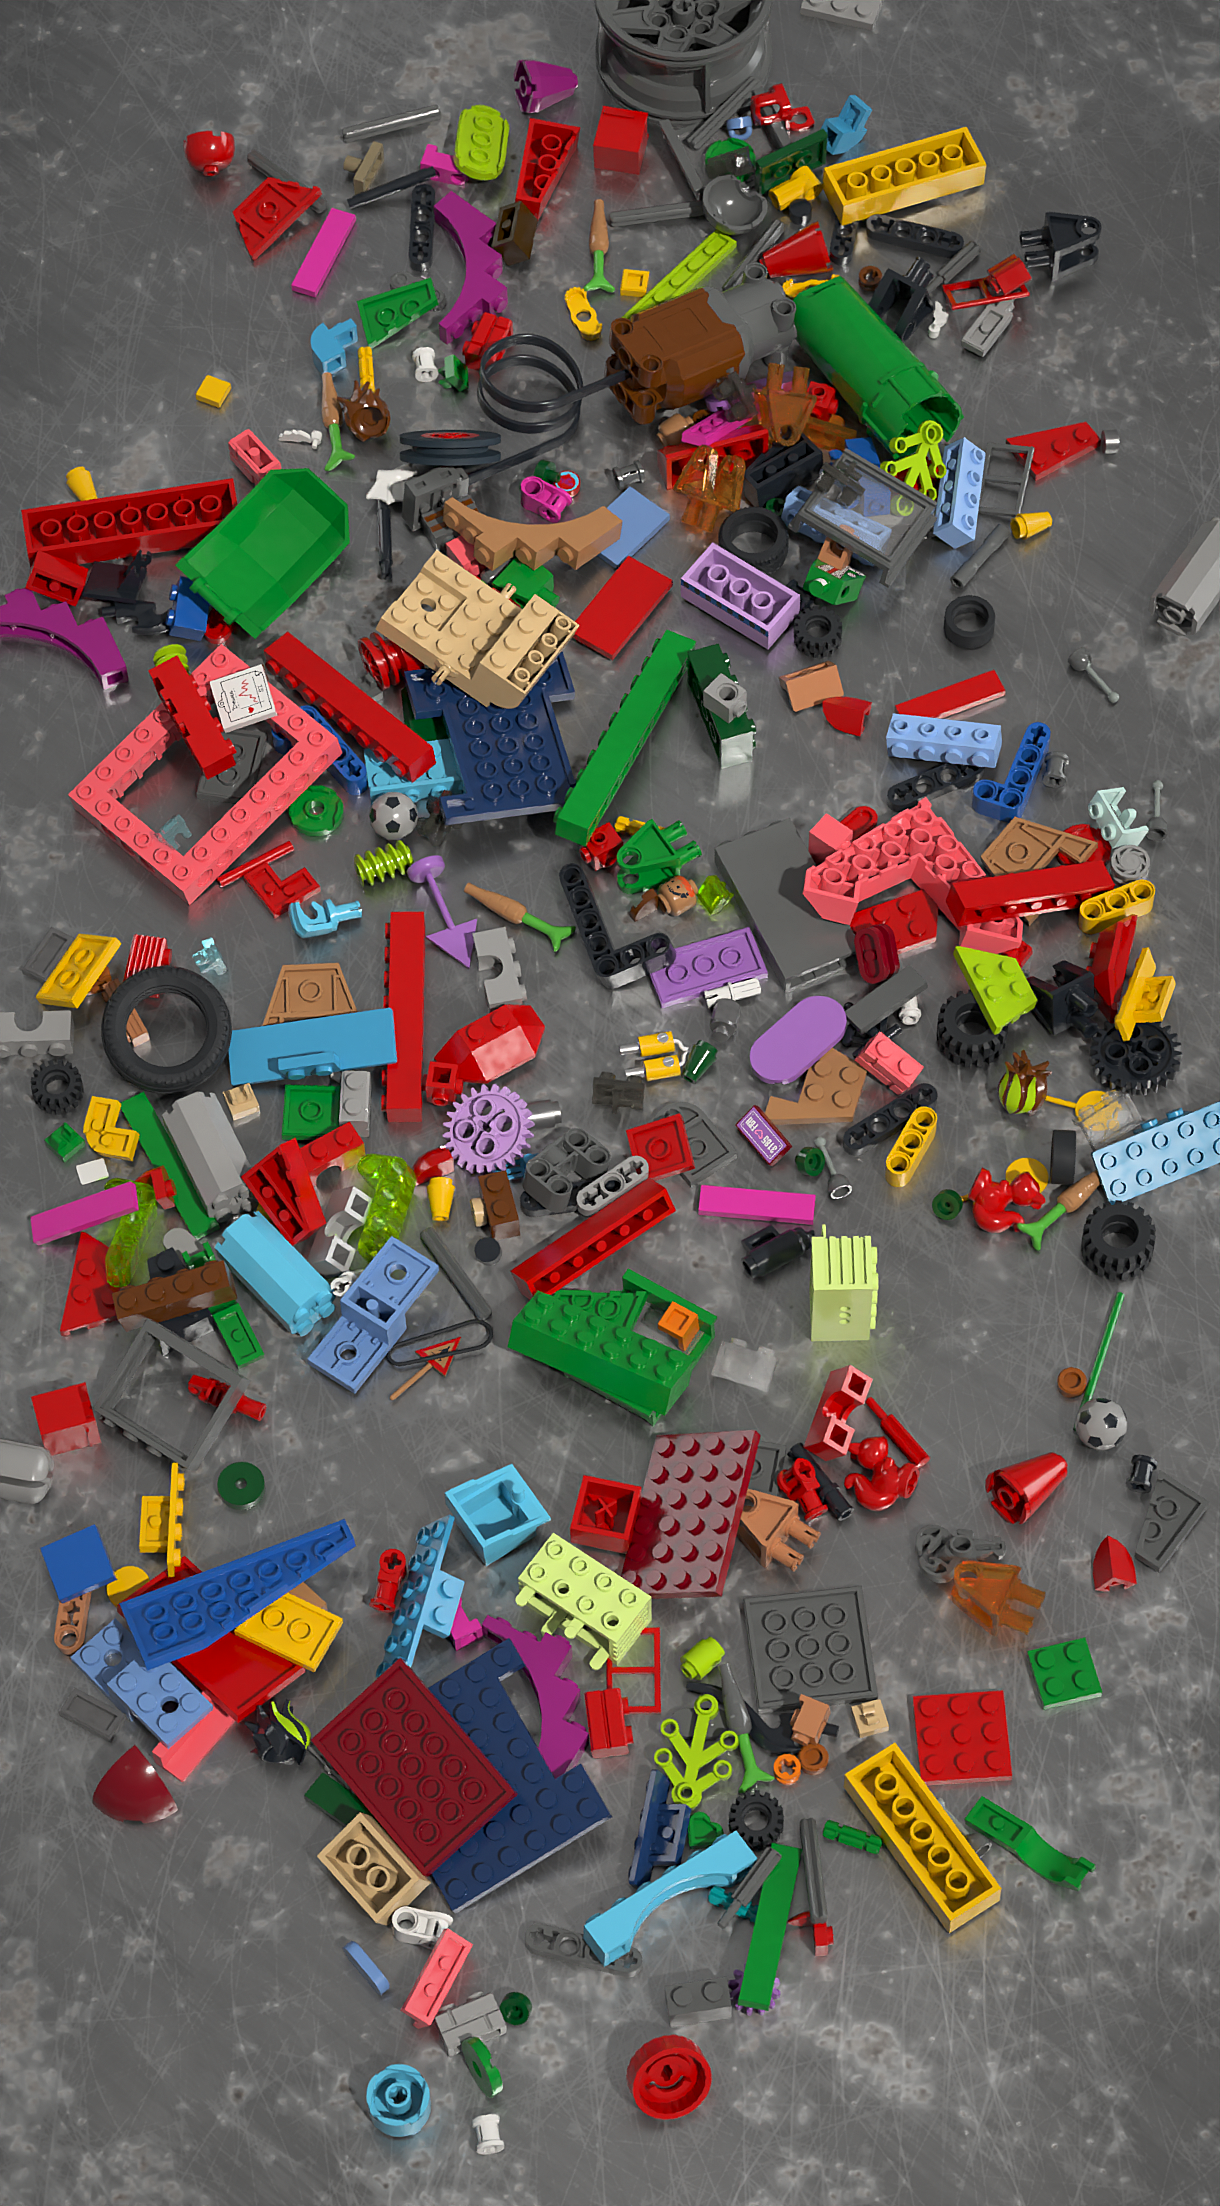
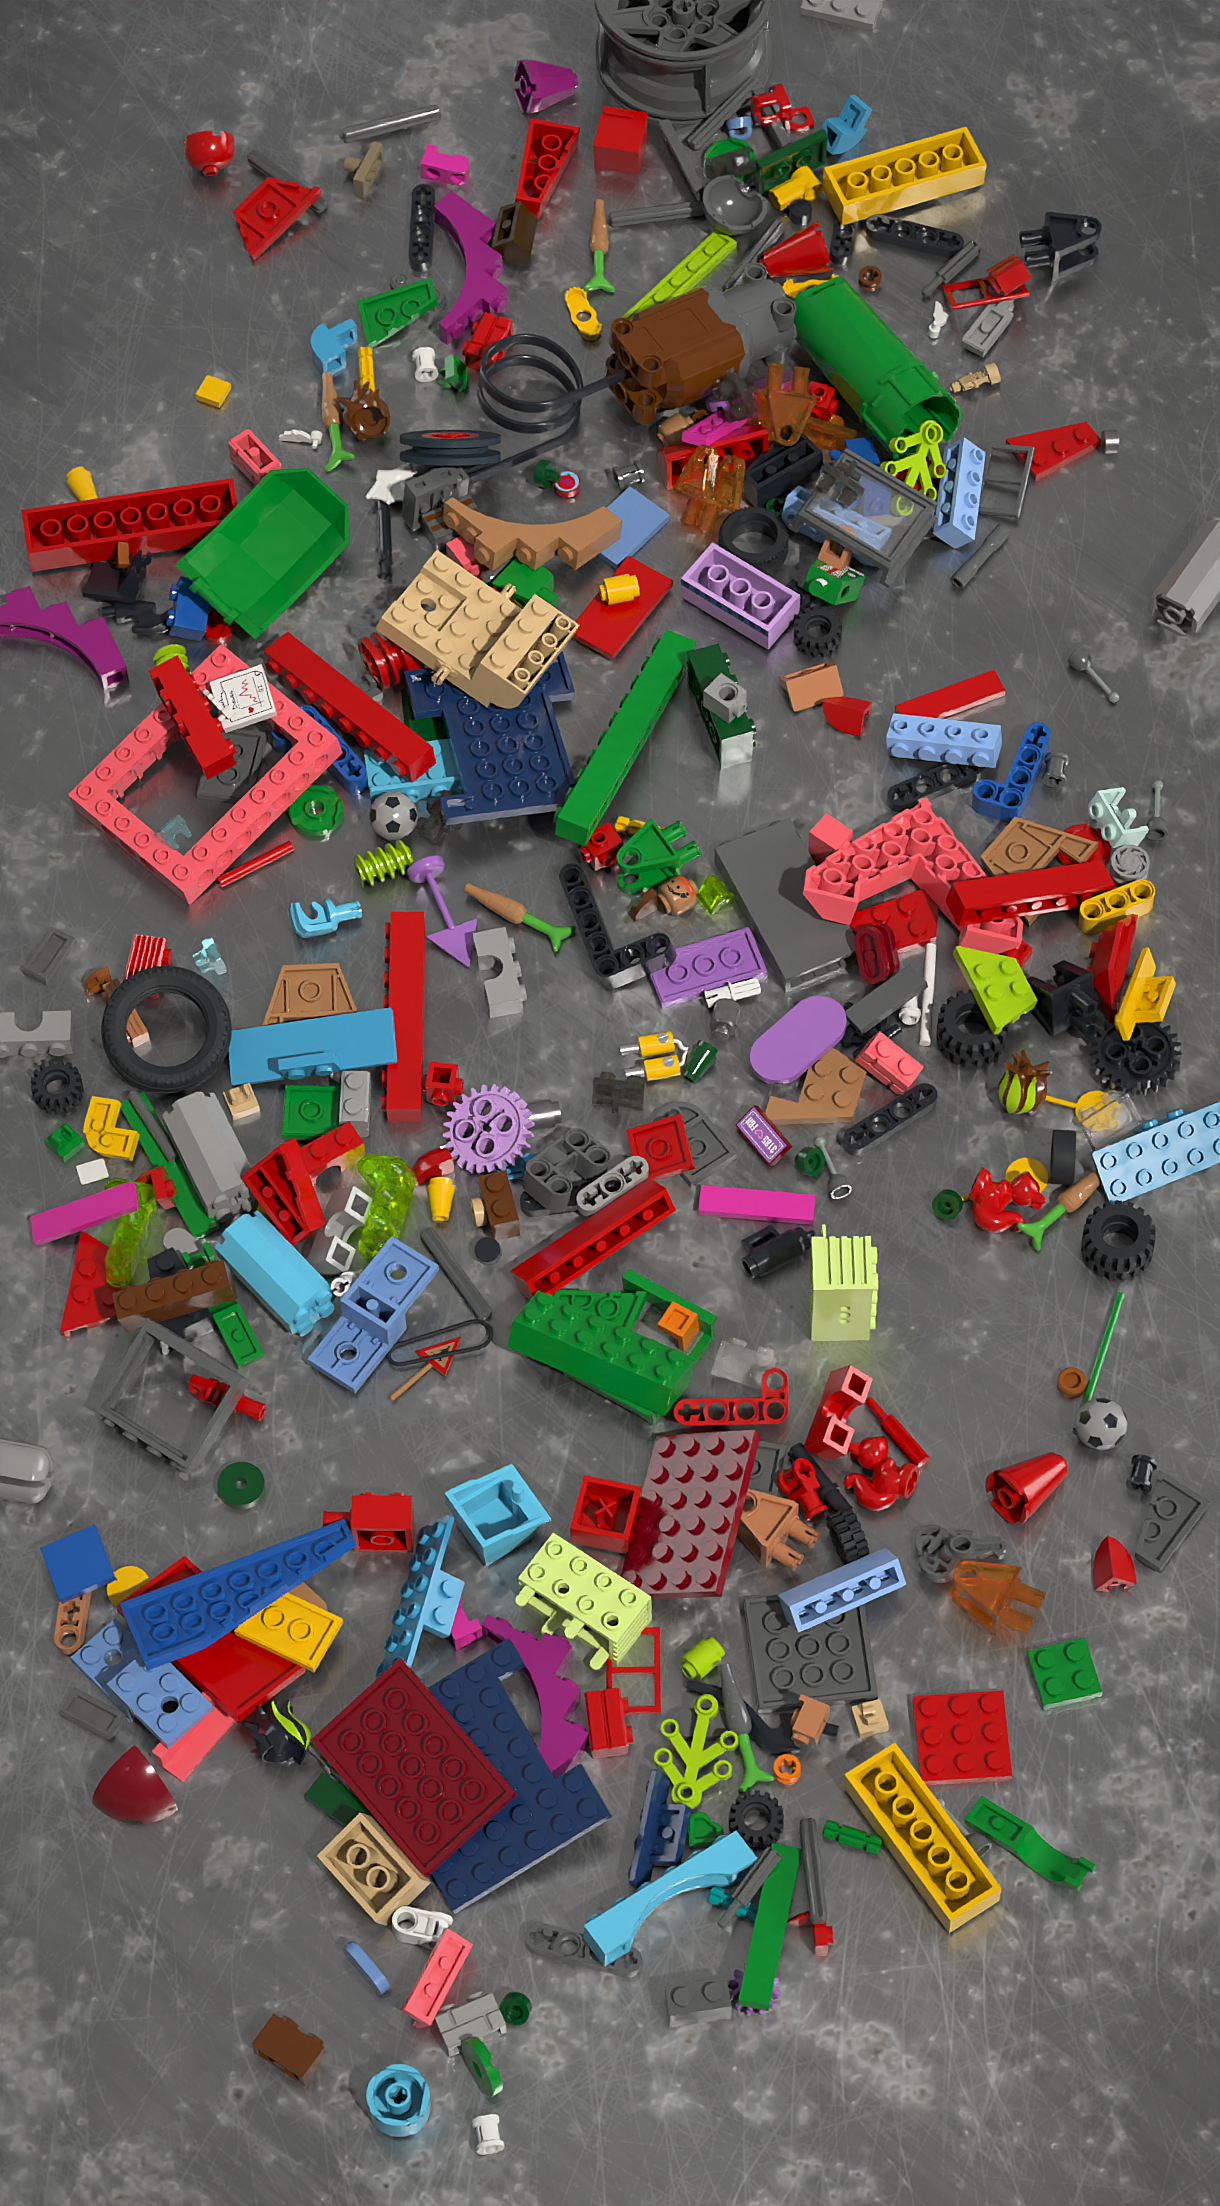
red brick [25,550,89,607] -> none
red piece [31,1382,101,1456] -> none
yellow tile [35,933,121,1008] -> none
yellow bracket [139,1463,185,1577] -> none
red tile [243,862,321,919] -> none
dark pink tile [291,208,356,298] -> none
black piece [347,166,437,209] -> none
red connector [369,1549,407,1613] -> none
red wedge [434,1004,545,1084] -> none
lime tile [453,105,509,180] -> none
dark pink piece [521,476,572,523] -> none
yellow tile [620,269,649,297] -> none
red piece [626,2035,712,2120] -> none
dark orange tile [798,1743,829,1775] -> none
red tile [840,806,878,842] -> none
black piece [868,257,934,343] -> none
yellow beam [885,1107,937,1187] -> none
black tyre [944,595,996,649] -> none
yellow cone [1010,511,1052,540] -> none
none -> dark orange tile [115,542,129,569]
none -> dark grey bar [128,1091,179,1162]
none -> white piece [202,689,235,722]
none -> reddish brown brick [252,2013,327,2087]
none -> red brick [323,1492,415,1552]
none -> yellow brick [599,574,640,605]
none -> red beam [673,1368,789,1425]
none -> light blue brick [778,1547,906,1633]
none -> black tyre [826,1507,870,1565]
none -> white bar [919,943,936,1046]
none -> tan piece [950,362,1001,393]

